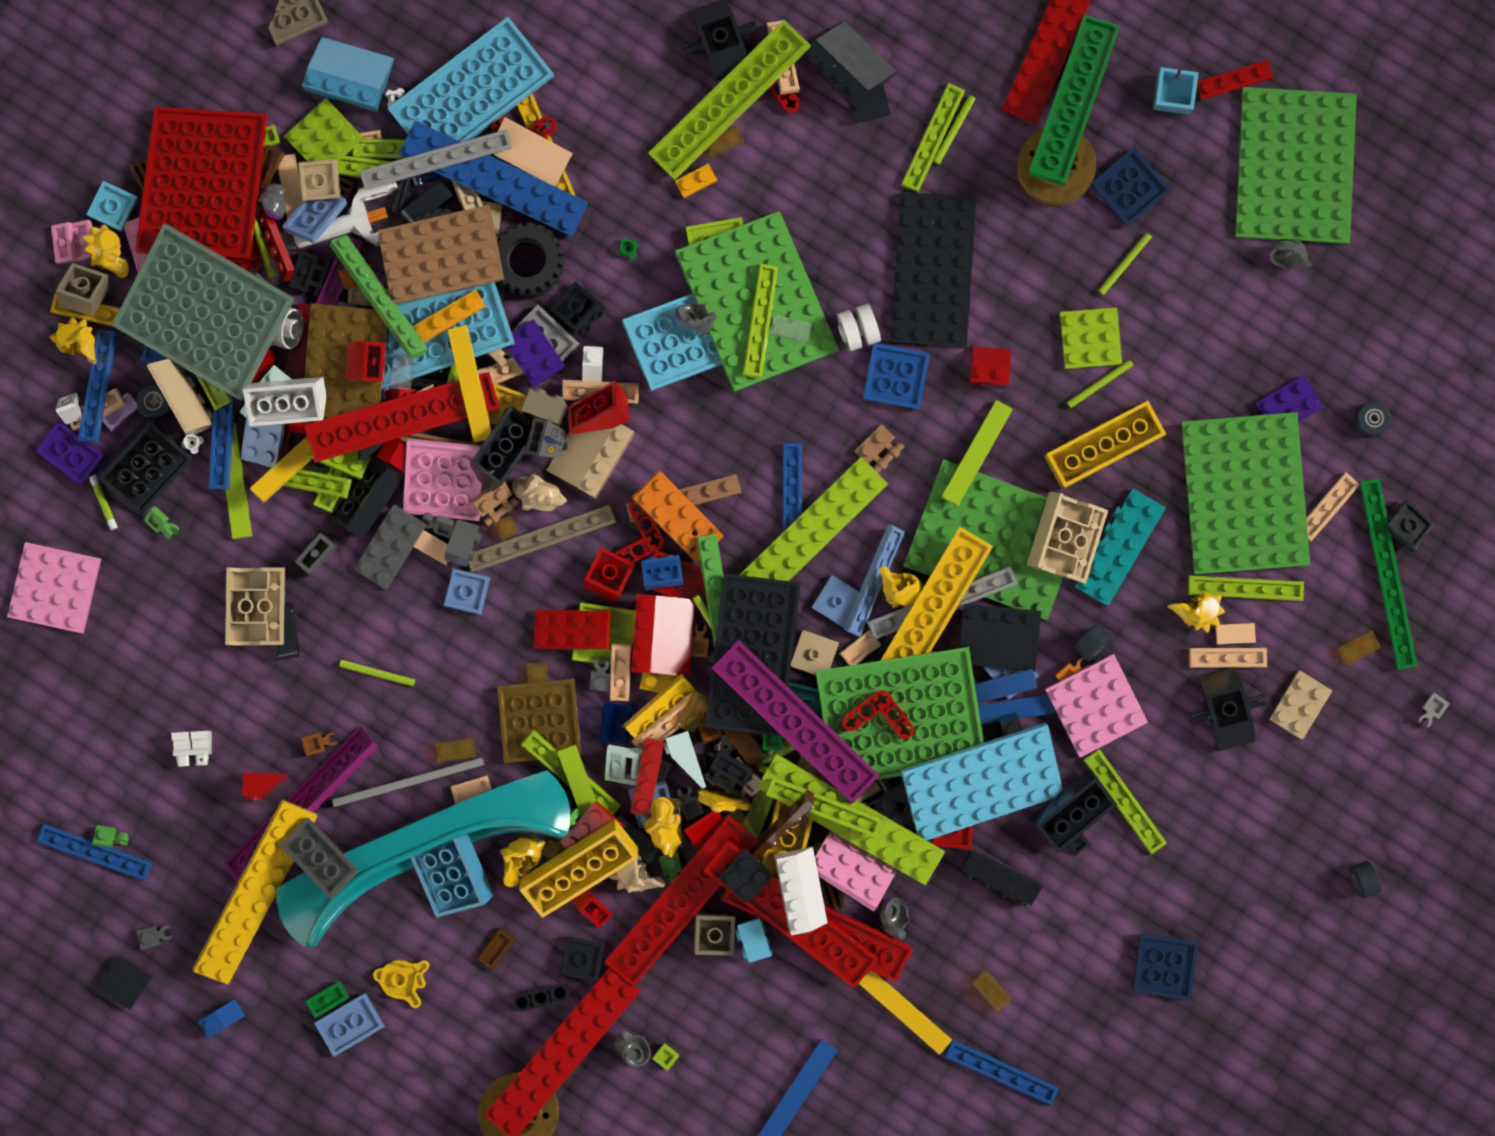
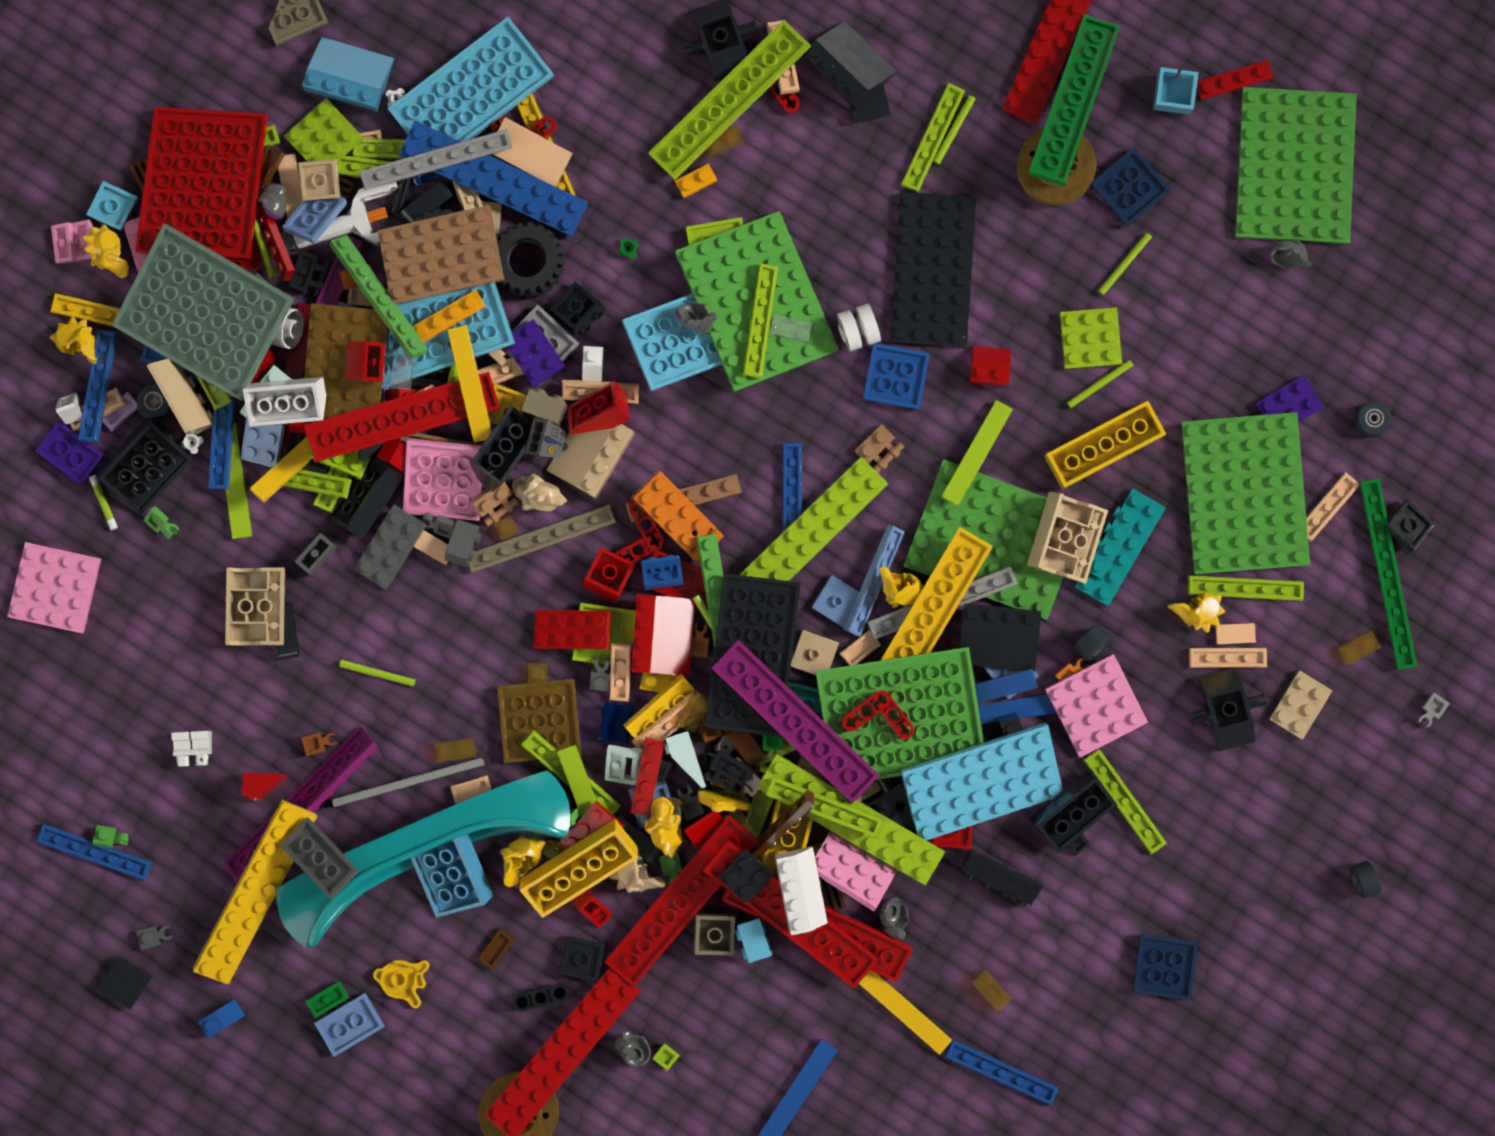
dark tan brick [56,263,109,317] -> none
medium blue plate [444,569,490,615] -> none

